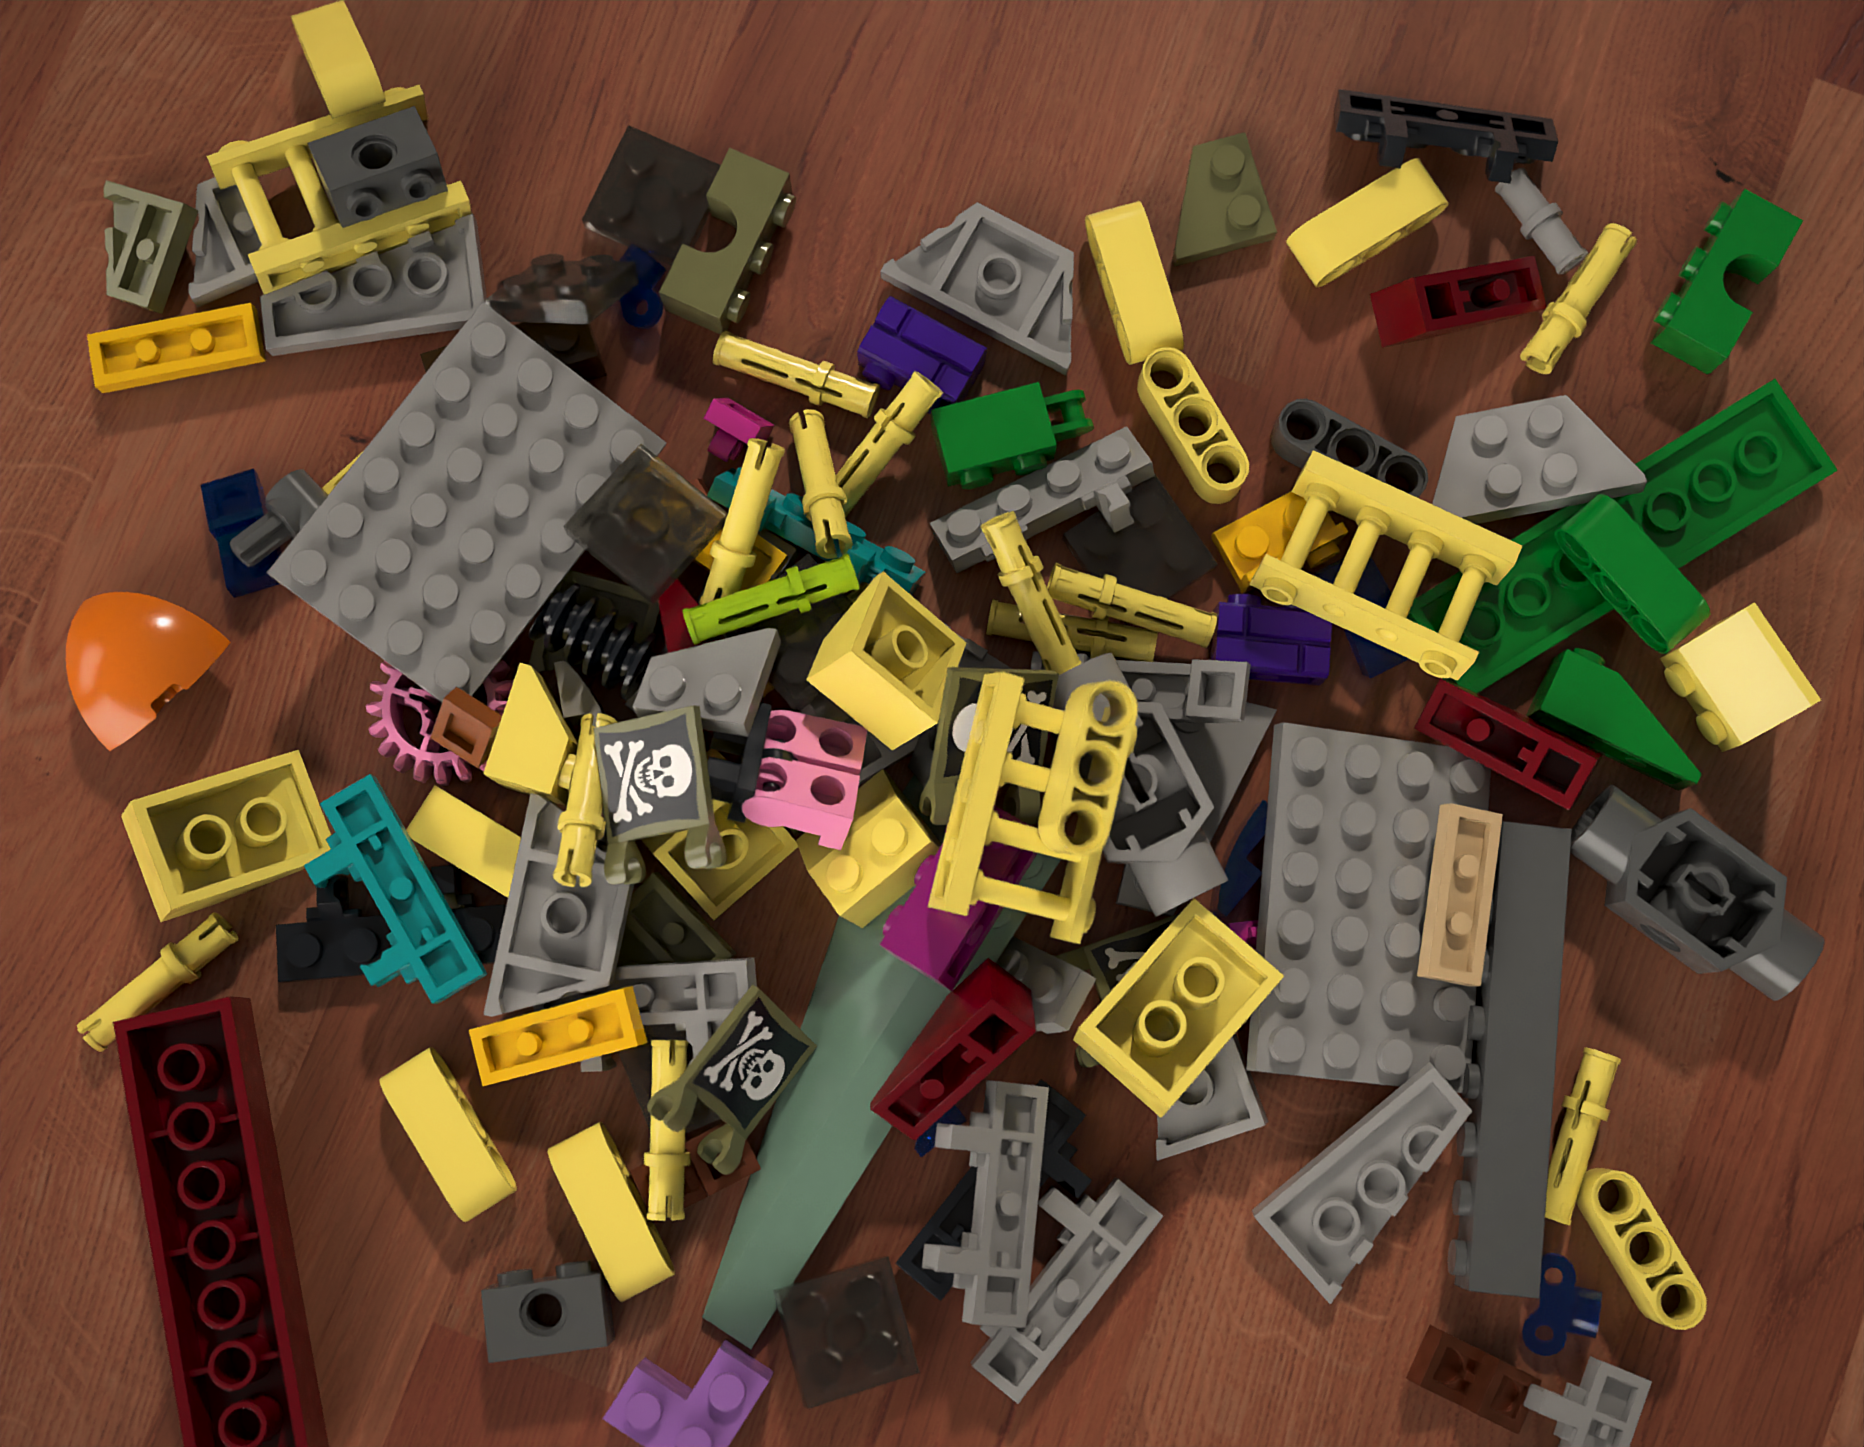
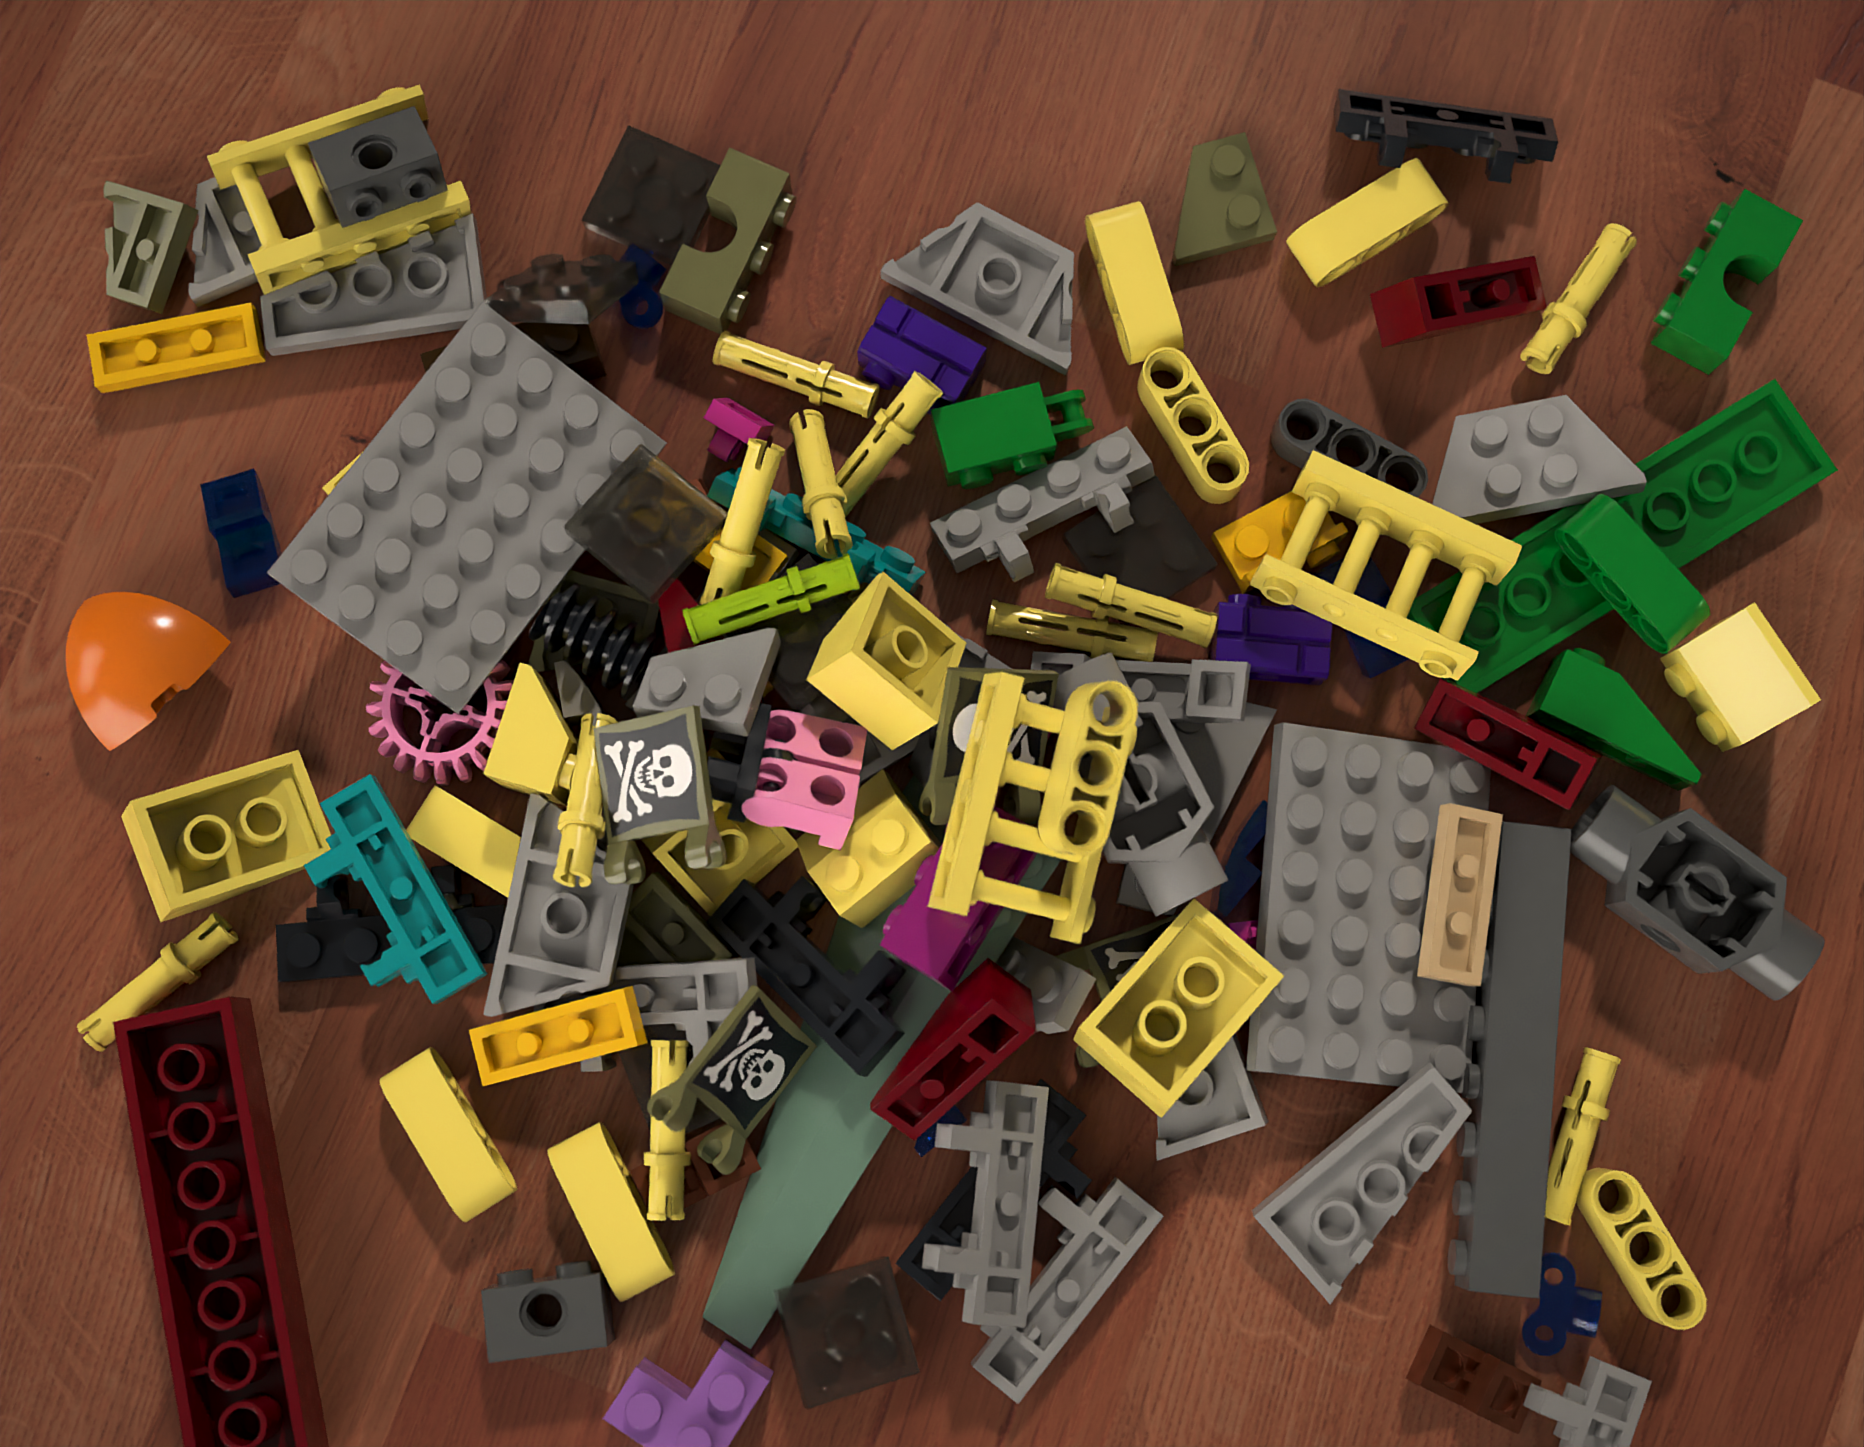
dark grey axle [229,469,328,567] -> none
light yellow beam [291,0,386,119] -> none
dark orange plate [430,687,502,768] -> none
light yellow pin [980,511,1082,675] -> none
light grey pin [1495,168,1588,275] -> none
none -> black hinge [707,875,906,1077]

